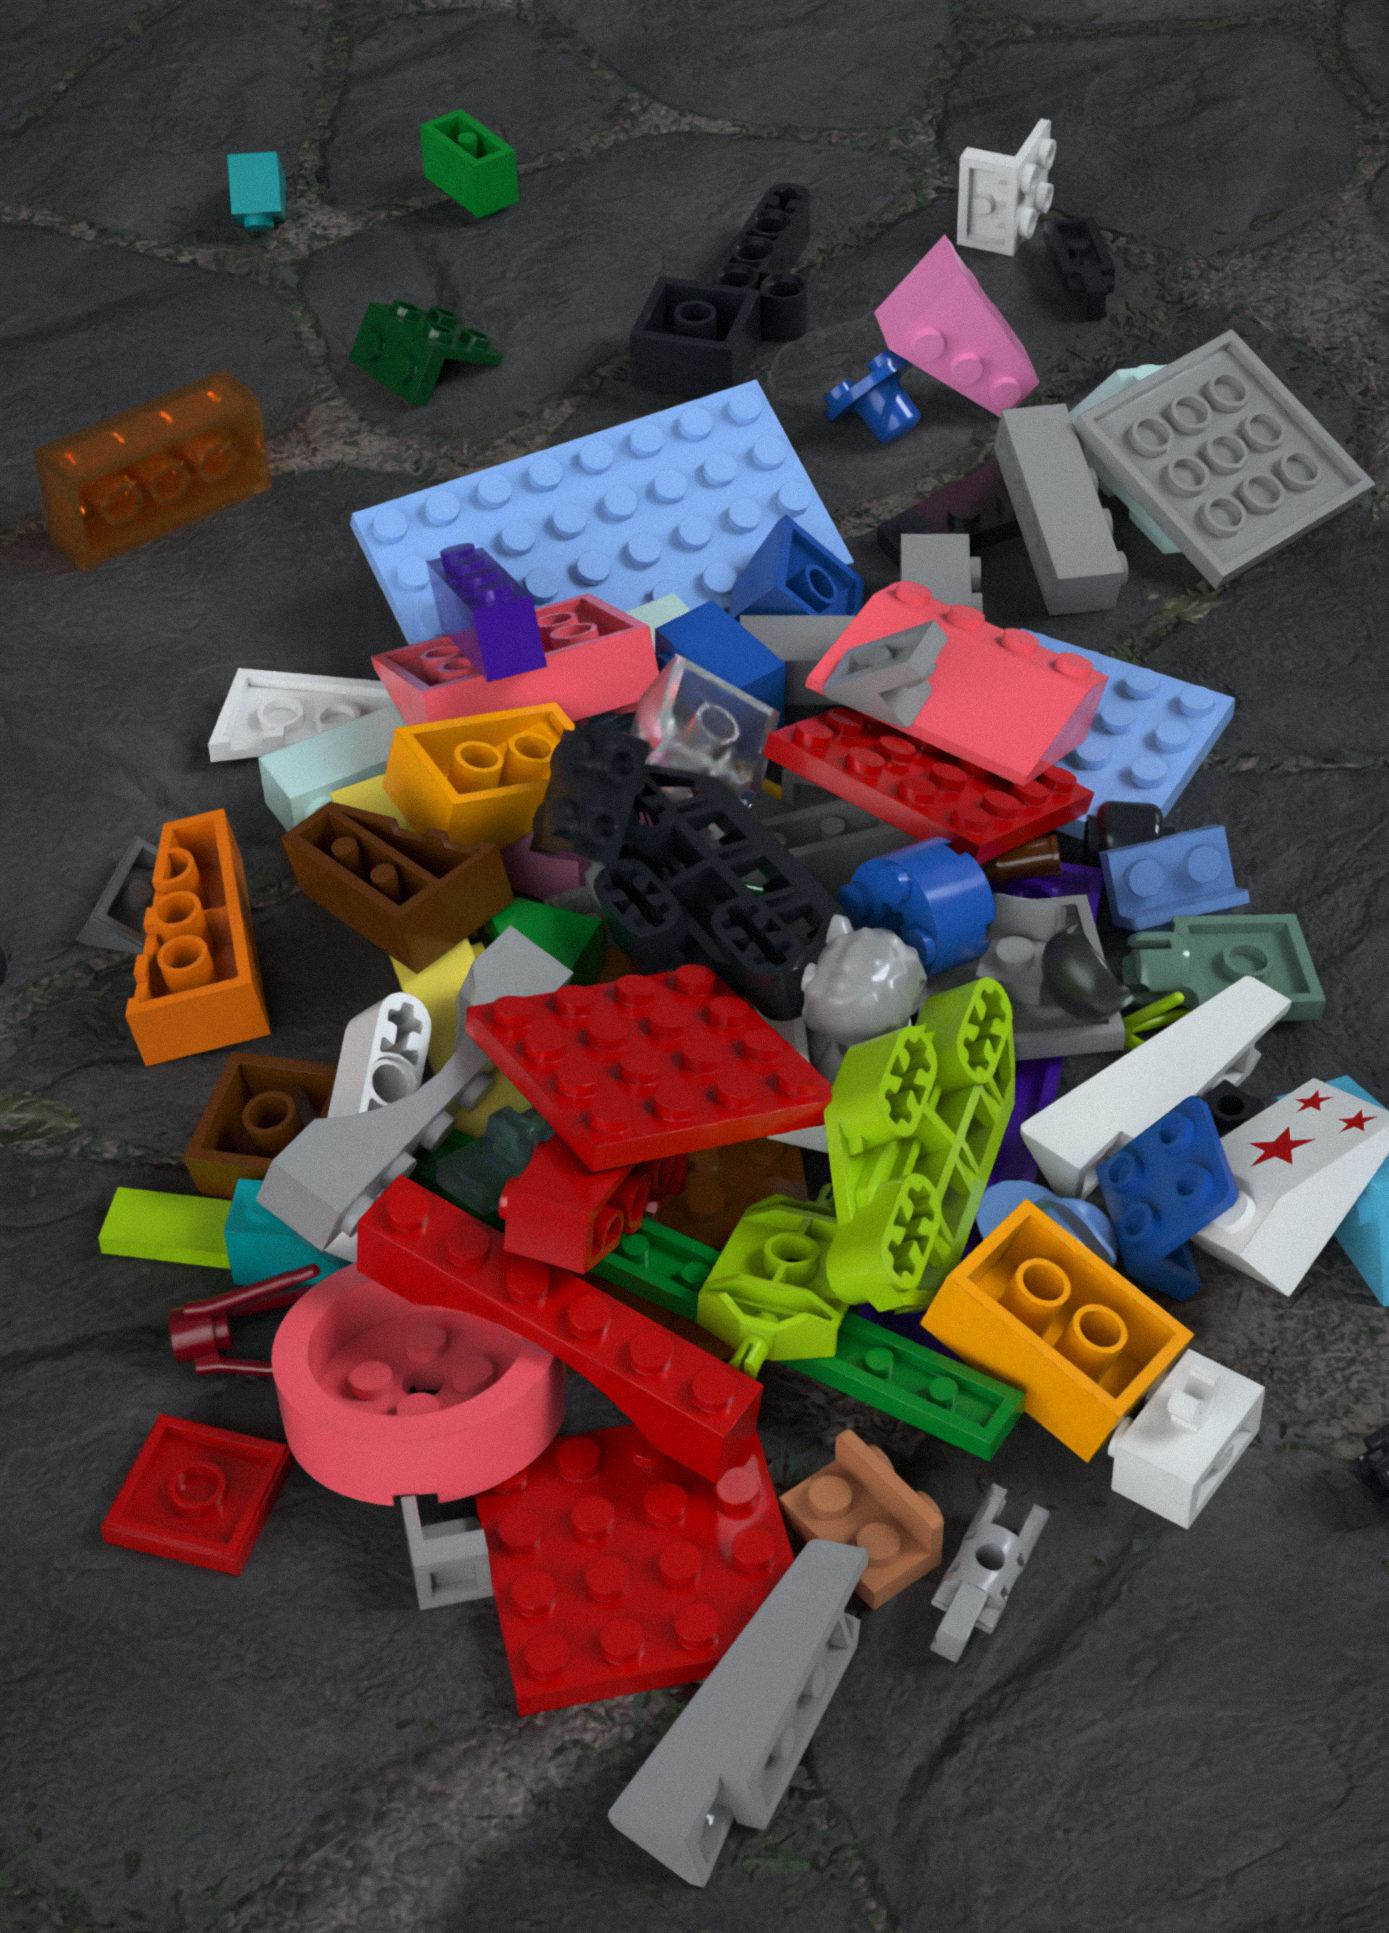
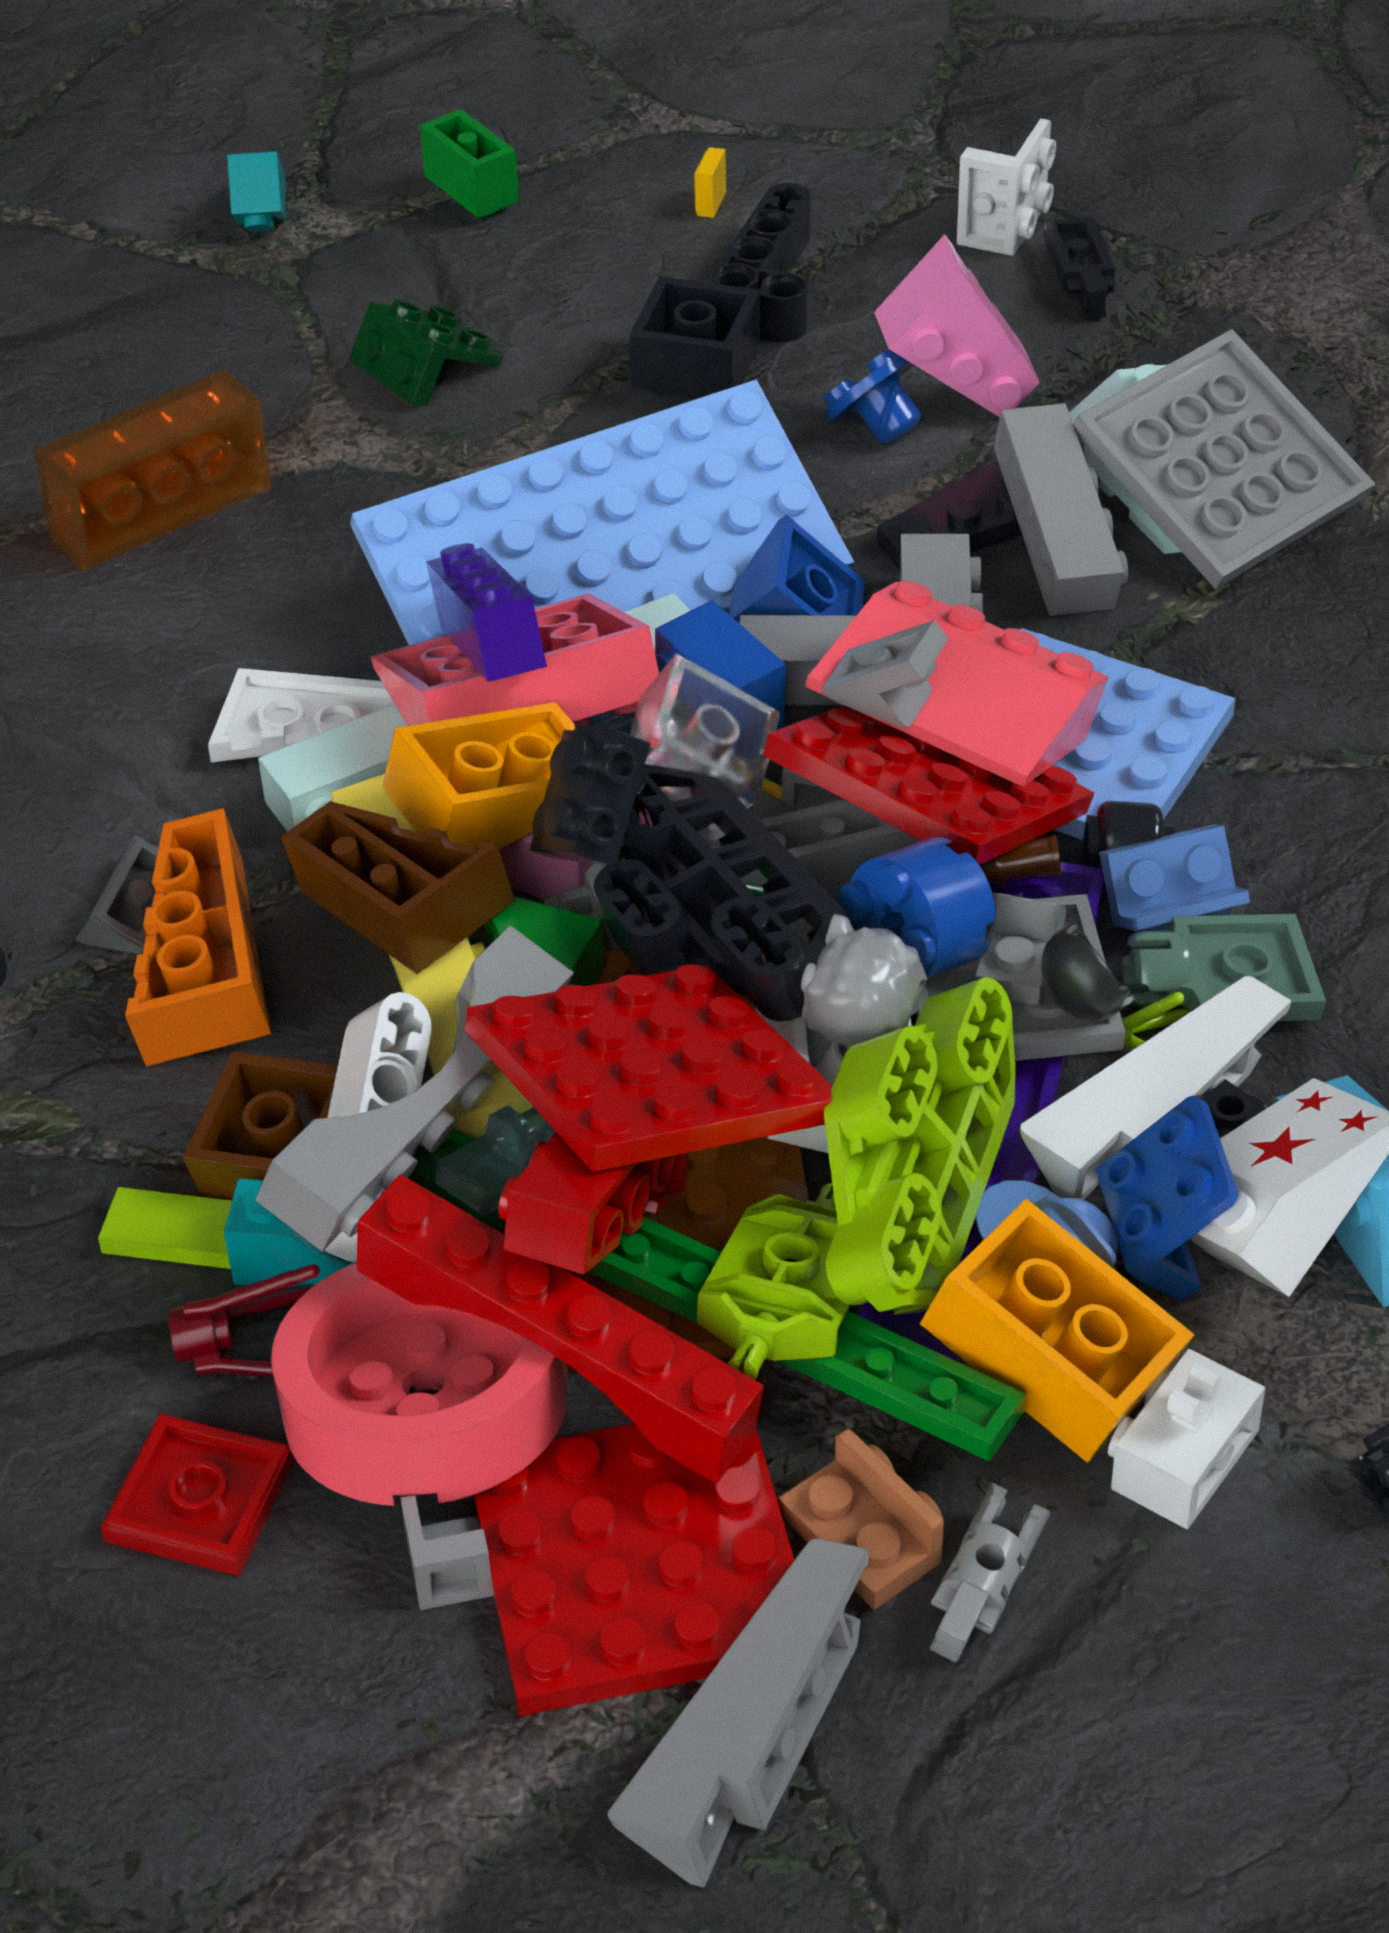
none -> yellow tile [694,147,726,218]

